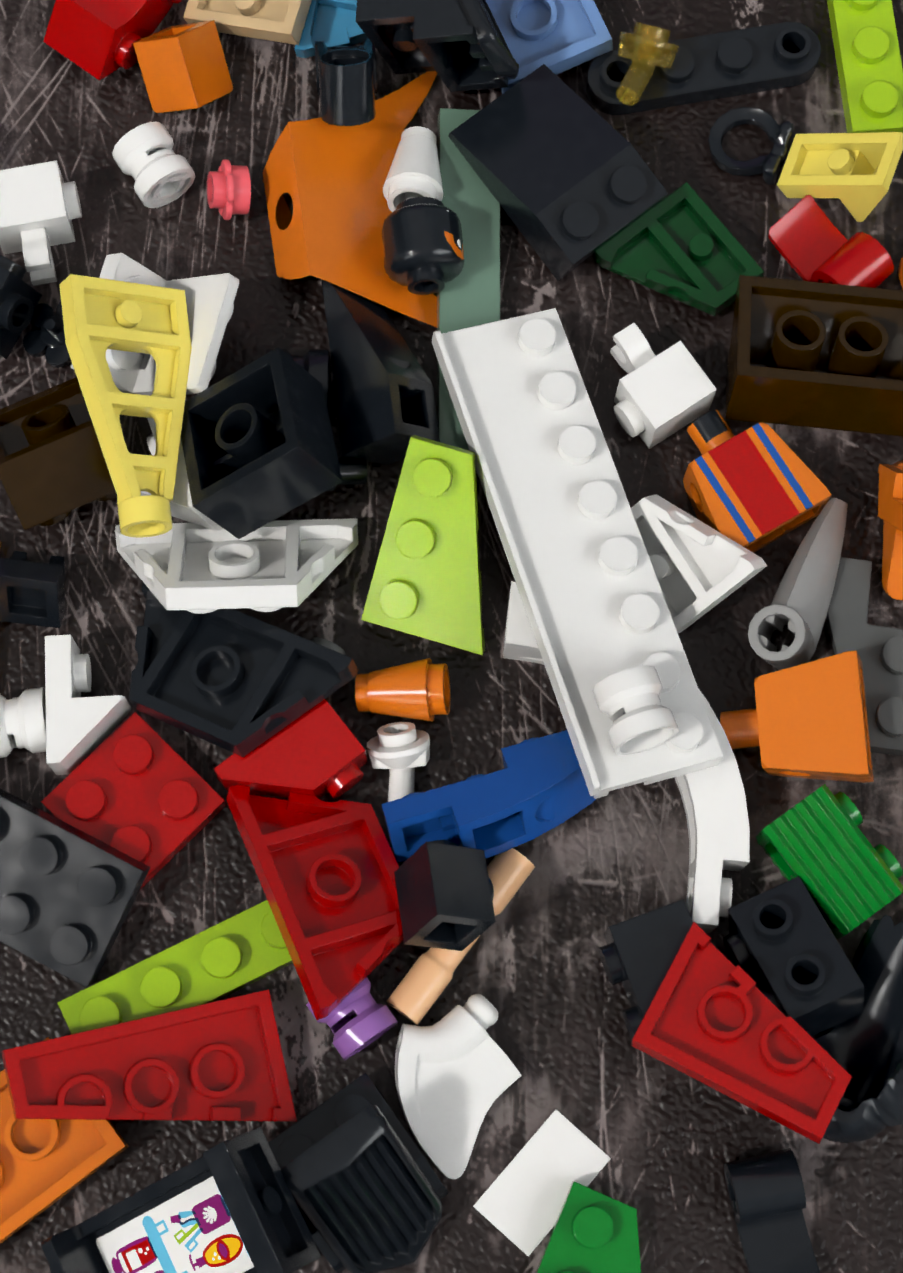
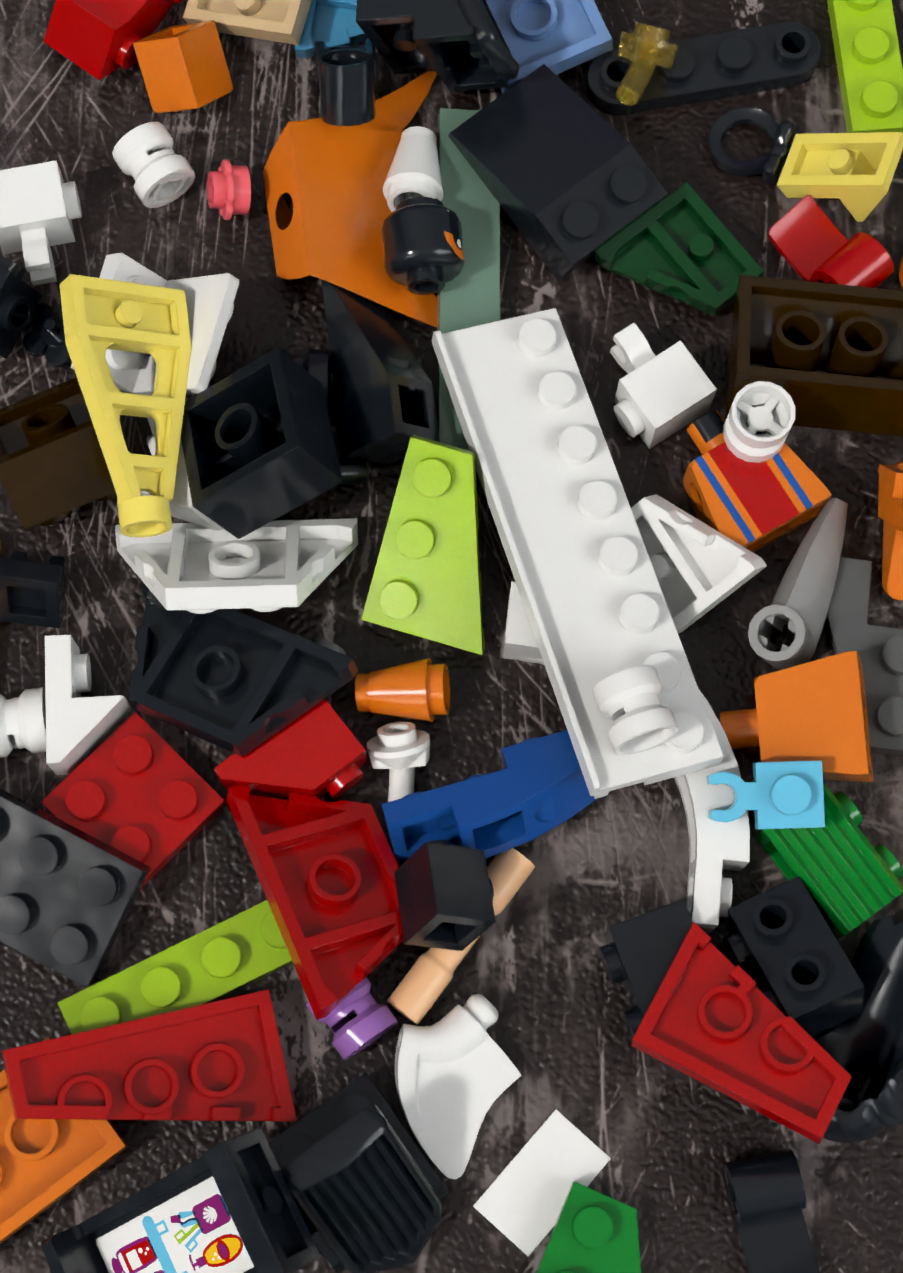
none -> medium azure plate [707,761,825,829]
none -> white wheel [723,381,795,463]

